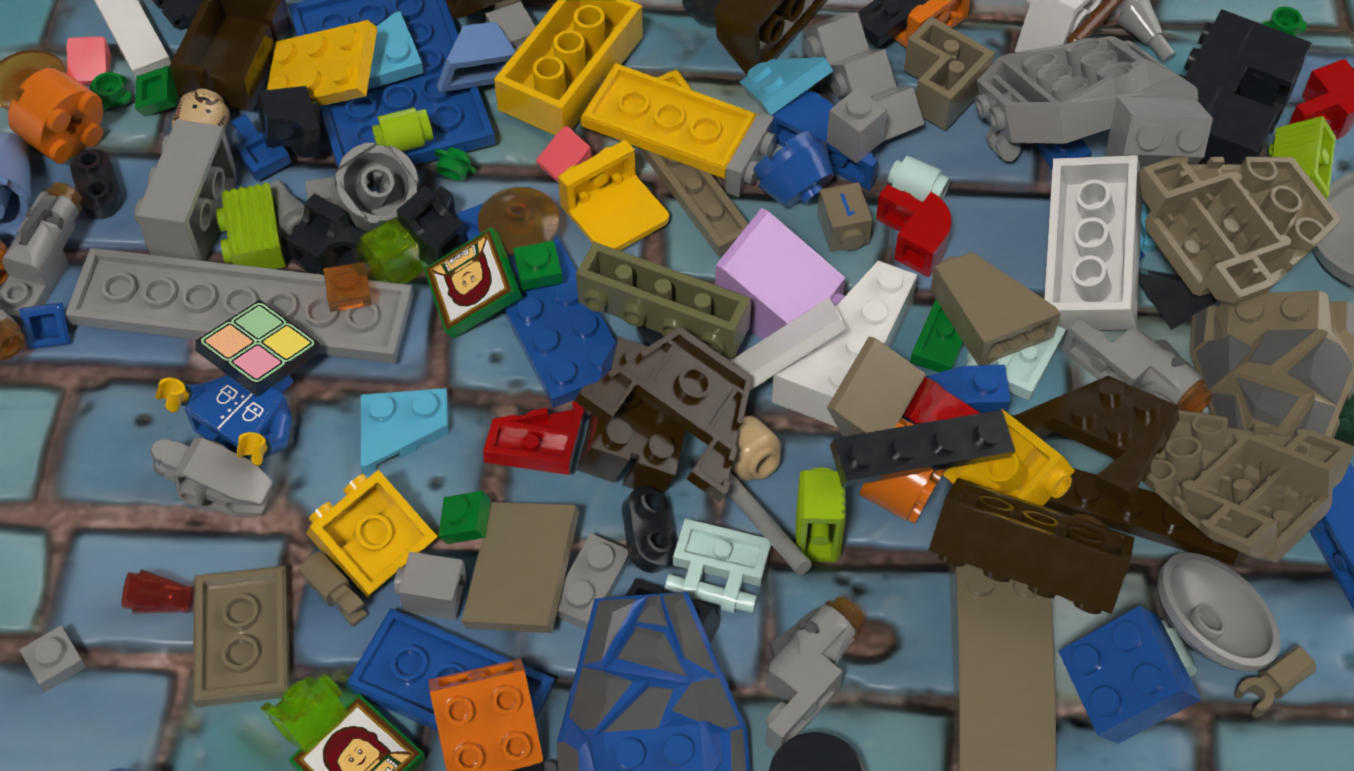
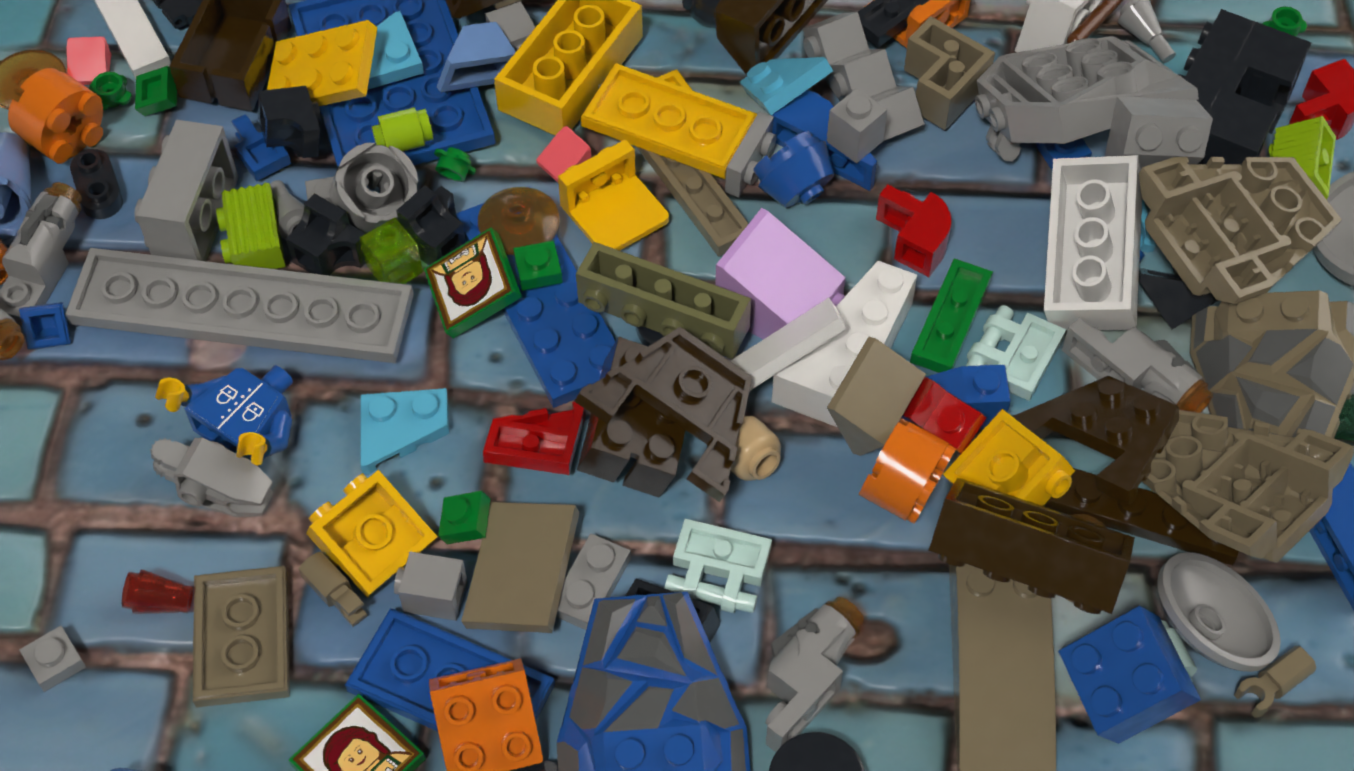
tan head [171,89,230,131] -> none
tile [195,300,320,396] -> none
clear neon green brick [260,674,348,753] -> none
clear orange plate [323,262,372,312] -> none
black plate [622,486,676,573] -> none
light grey bar [699,455,812,575] -> none
lime brick [795,467,846,562] -> none
dark tan brick [817,182,872,252] -> none
black plate [830,410,1015,487] -> none
light aqua brick [887,155,951,202] -> none
dark tan slope [930,252,1060,366] -> none

